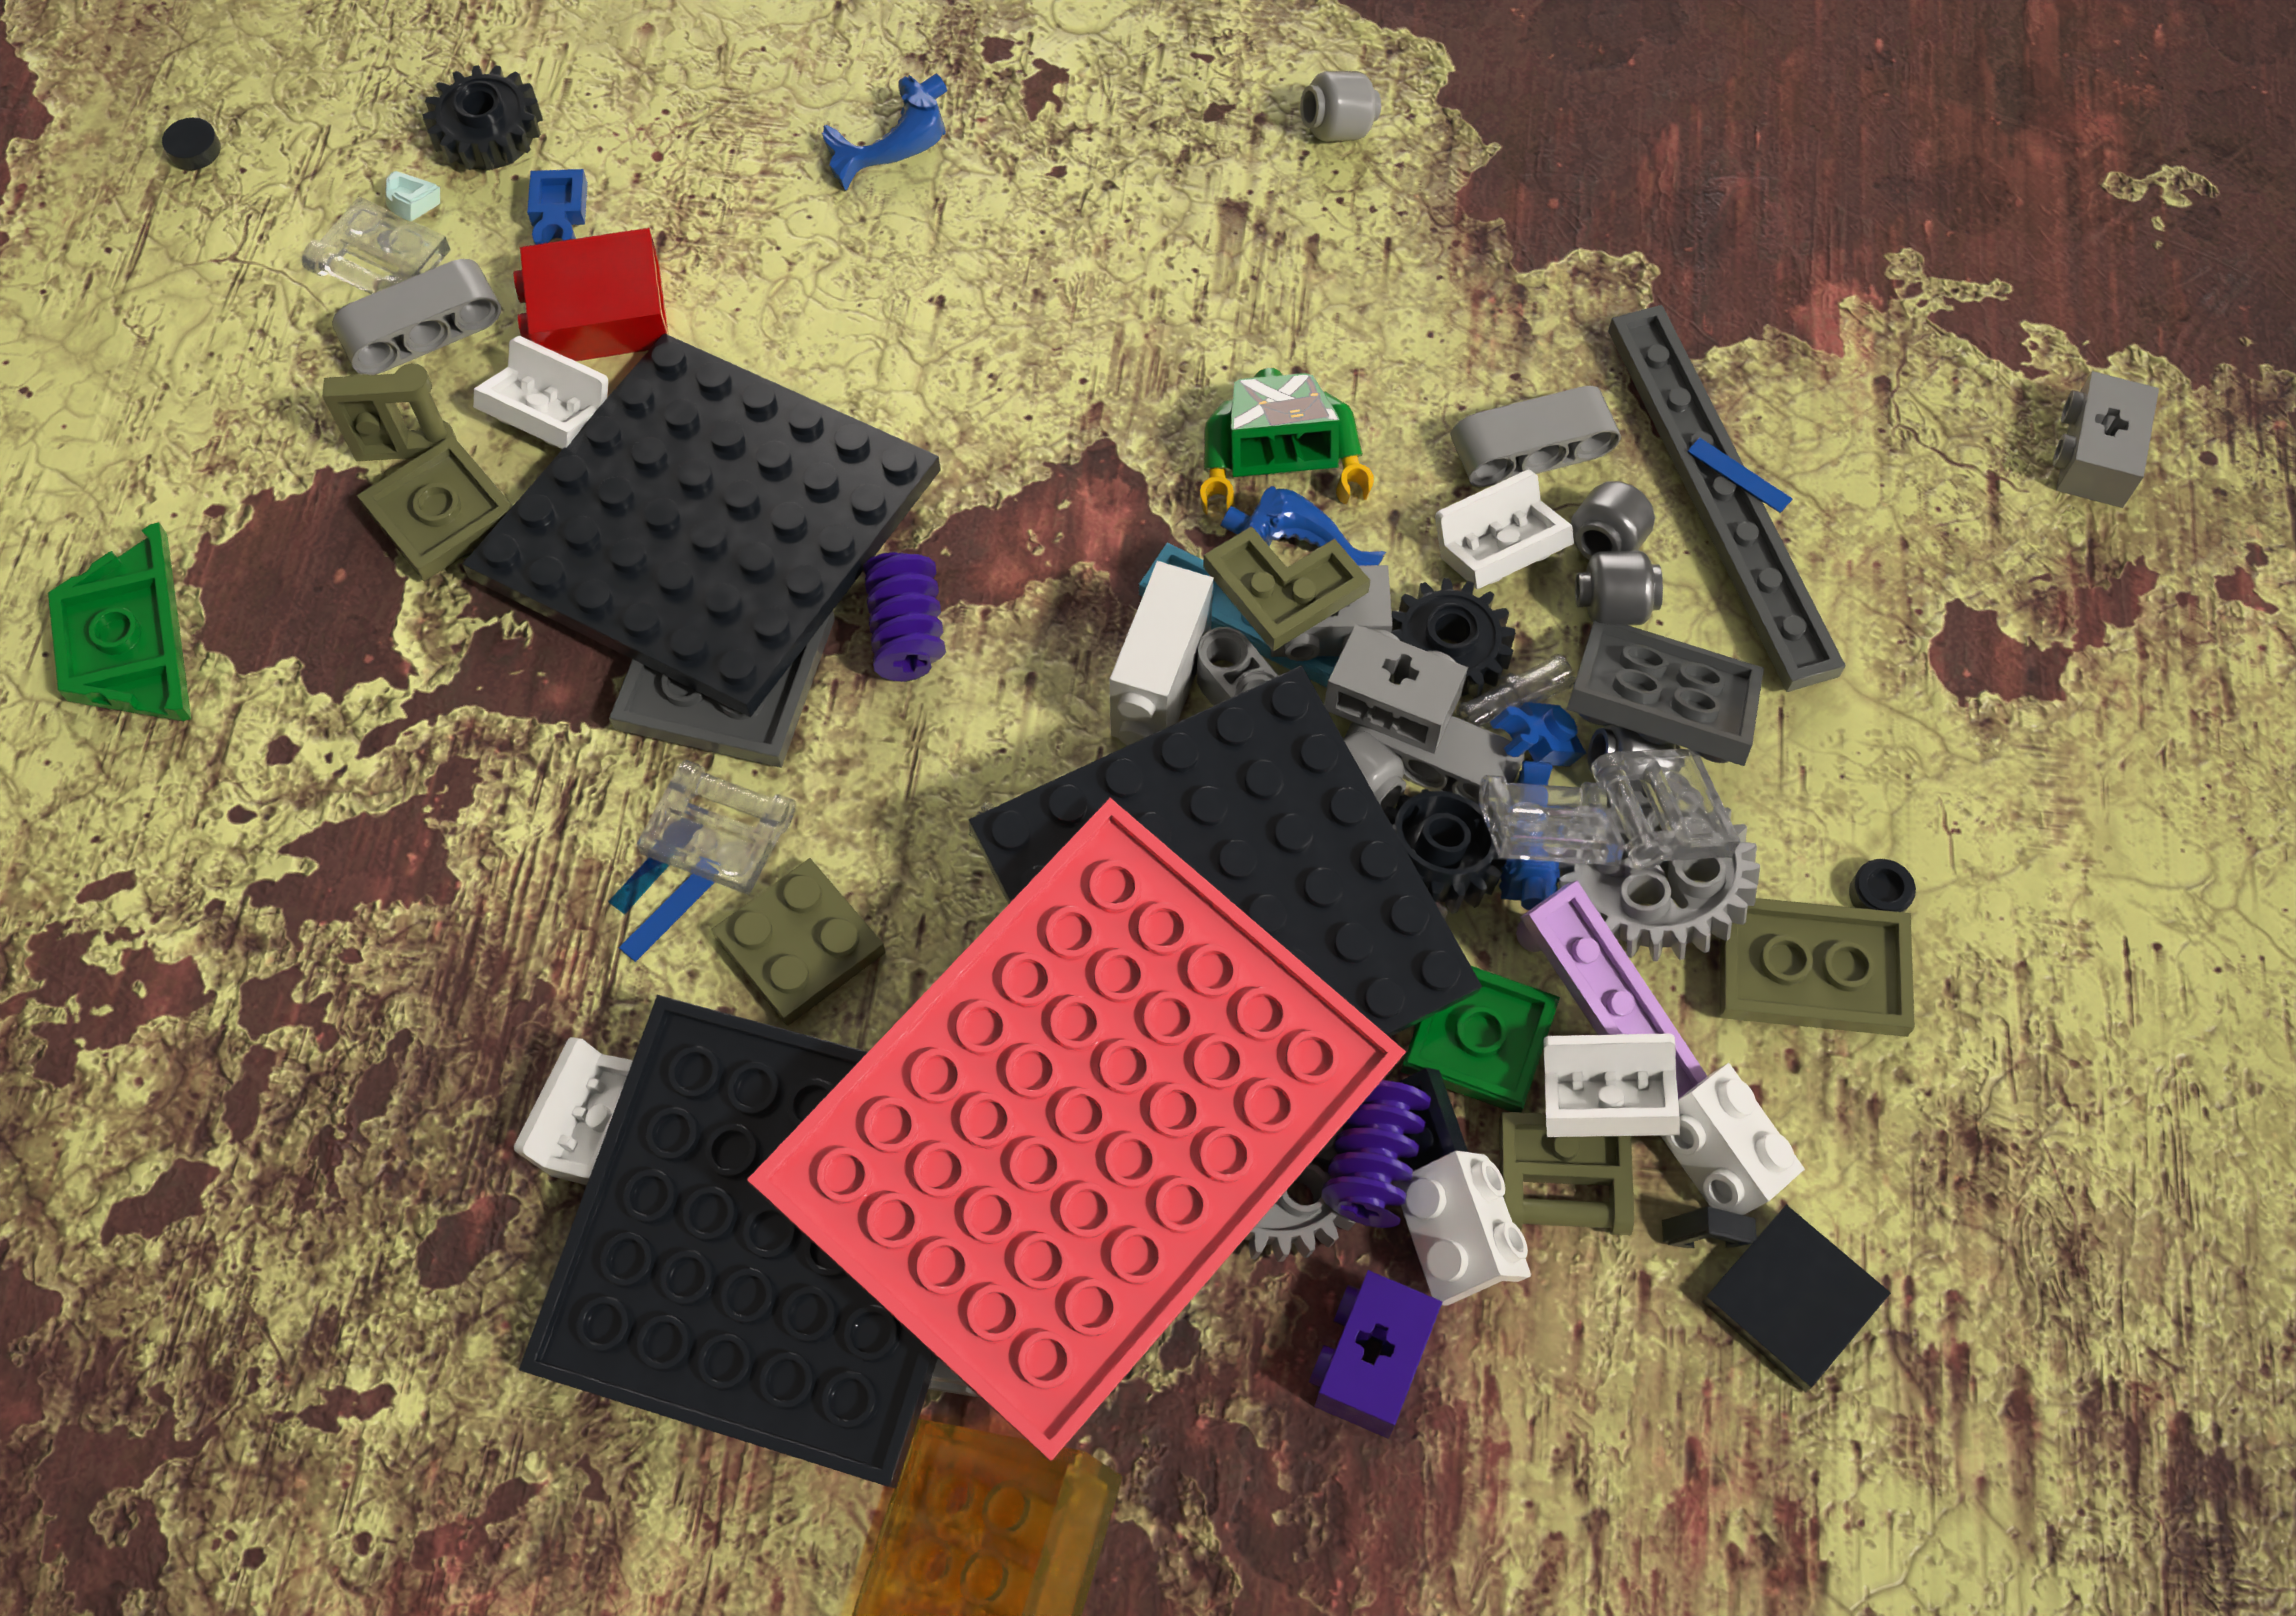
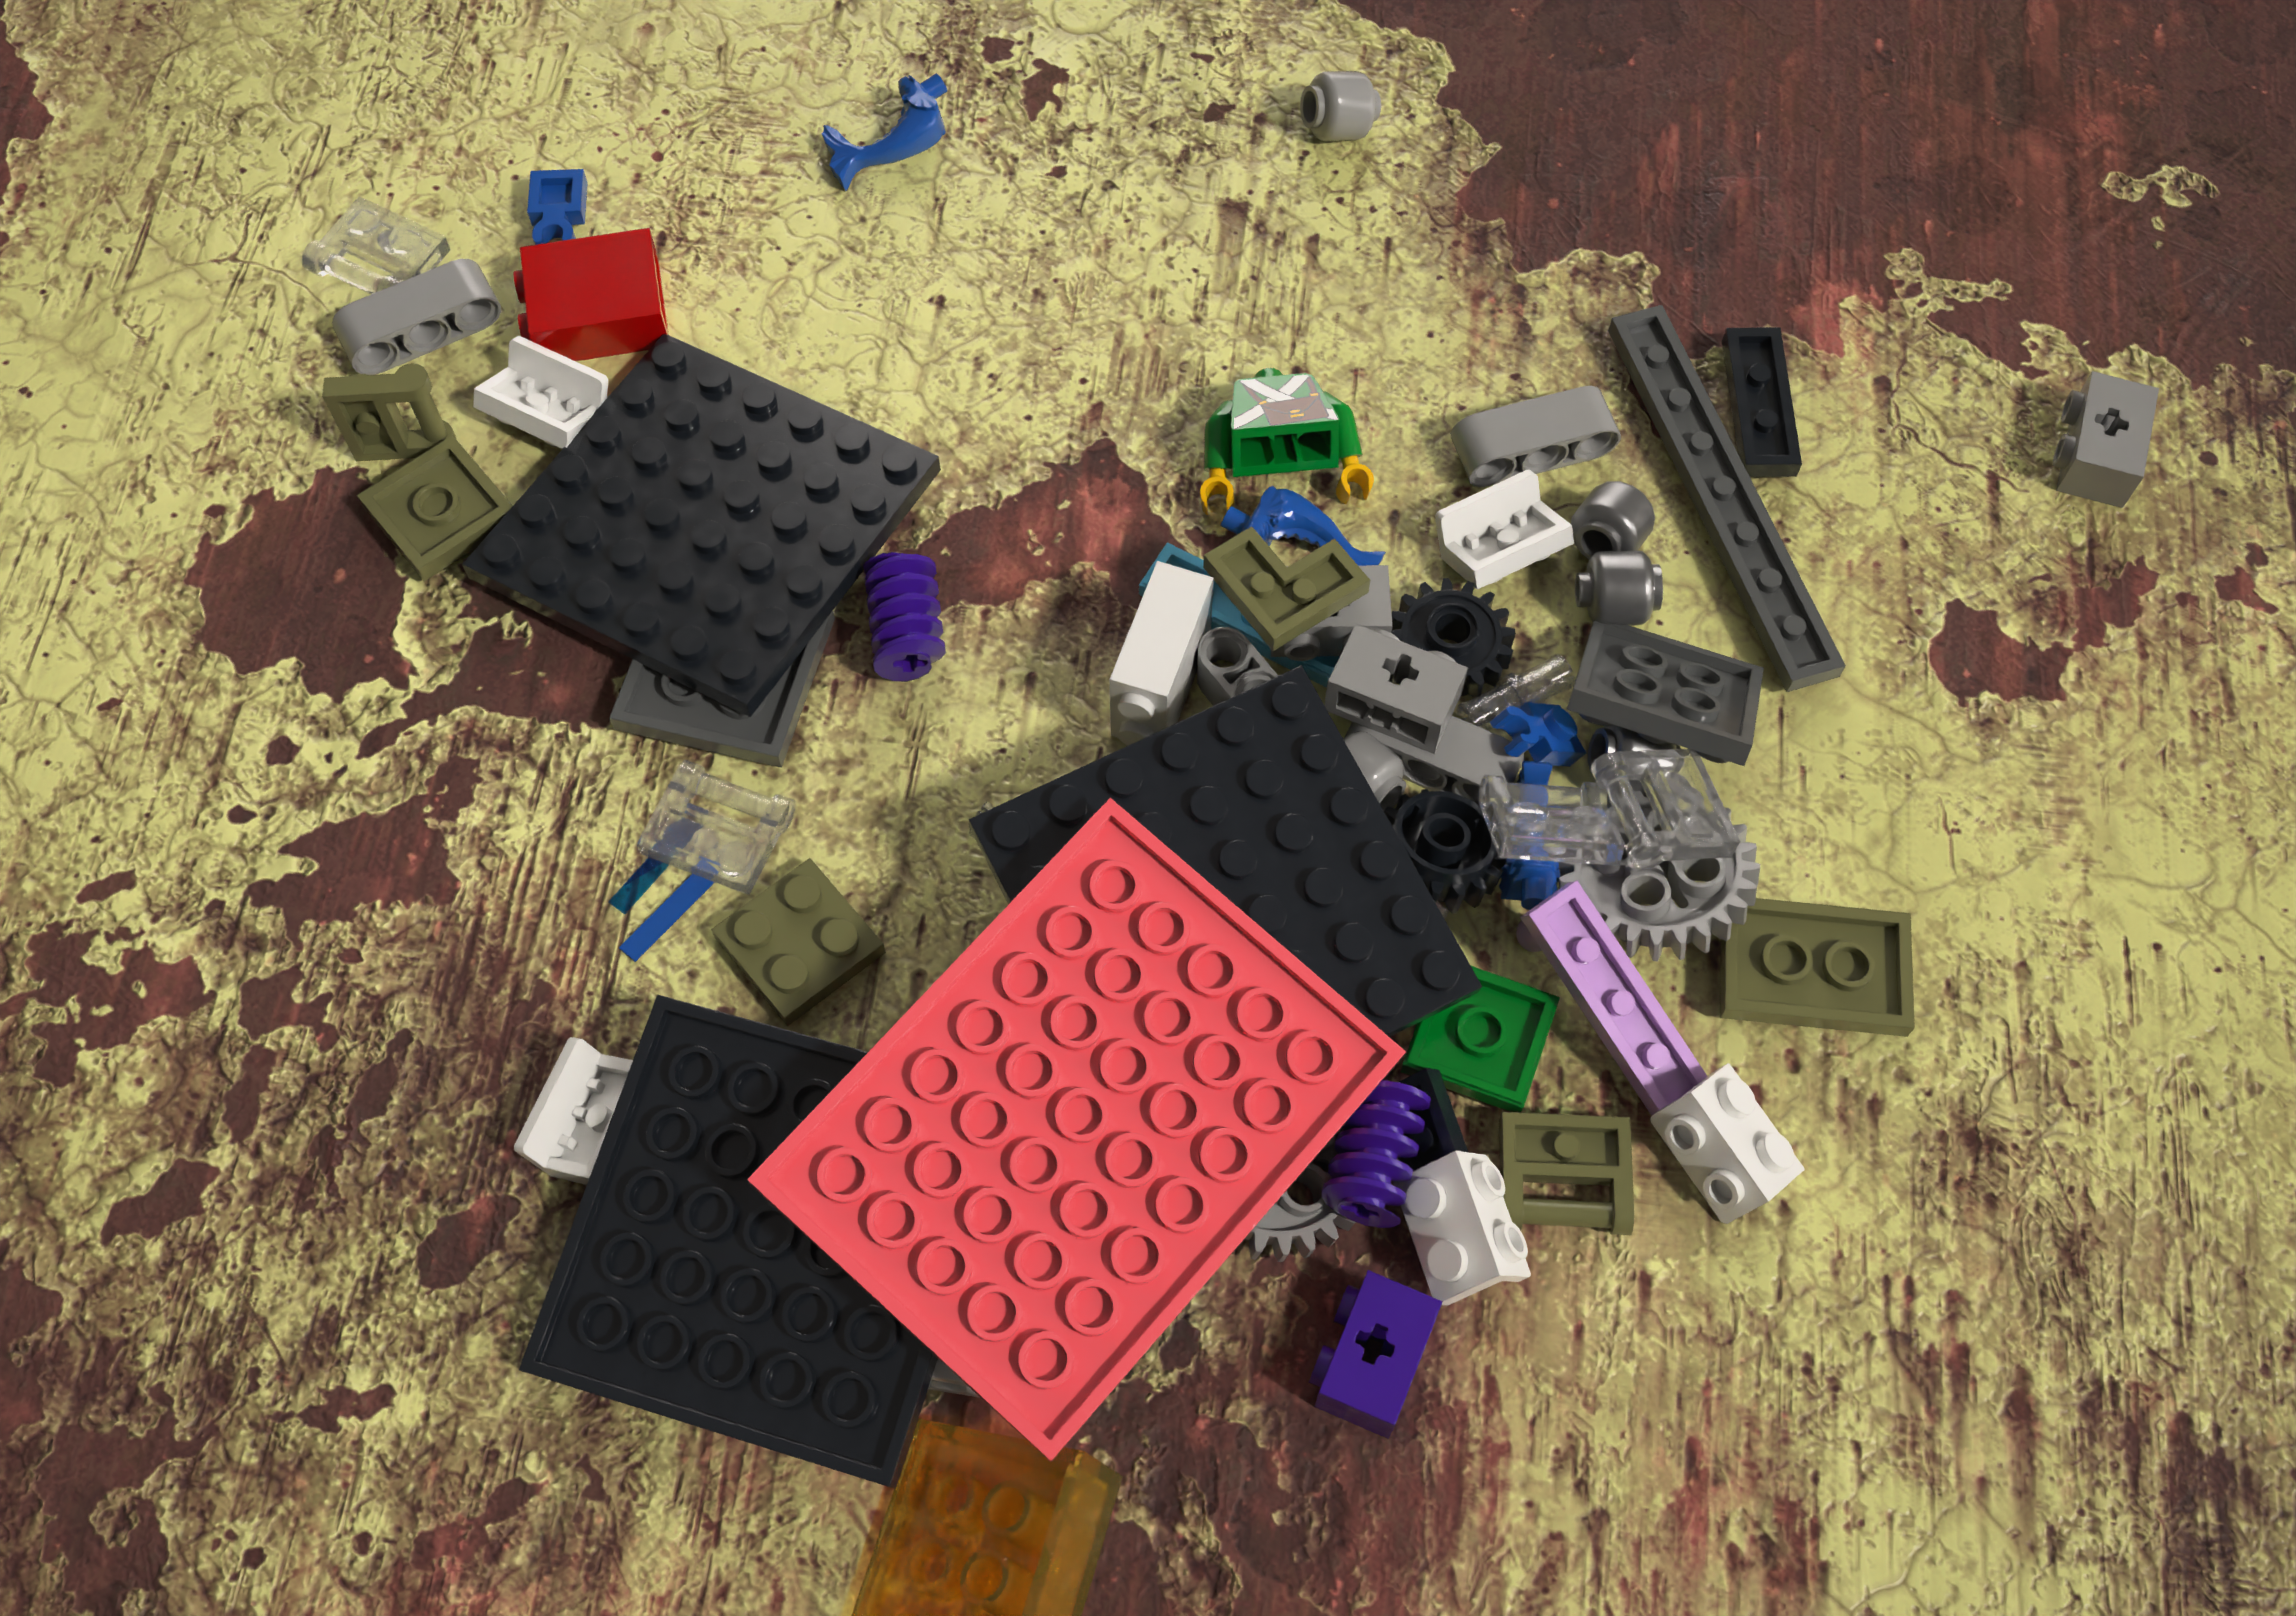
green wing [48,522,191,721] -> none
black tile [162,117,221,170] -> none
light aqua tile [385,171,440,222] -> none
black gear [422,65,543,170] -> none
white bracket [1544,1033,1680,1137] -> none
black tile [1662,1206,1757,1248] -> none
blue piece [1687,437,1793,513] -> none
black tile [1702,1204,1891,1393] -> none
black tile [1849,859,1916,913] -> none
none -> black plate [1722,327,1802,477]

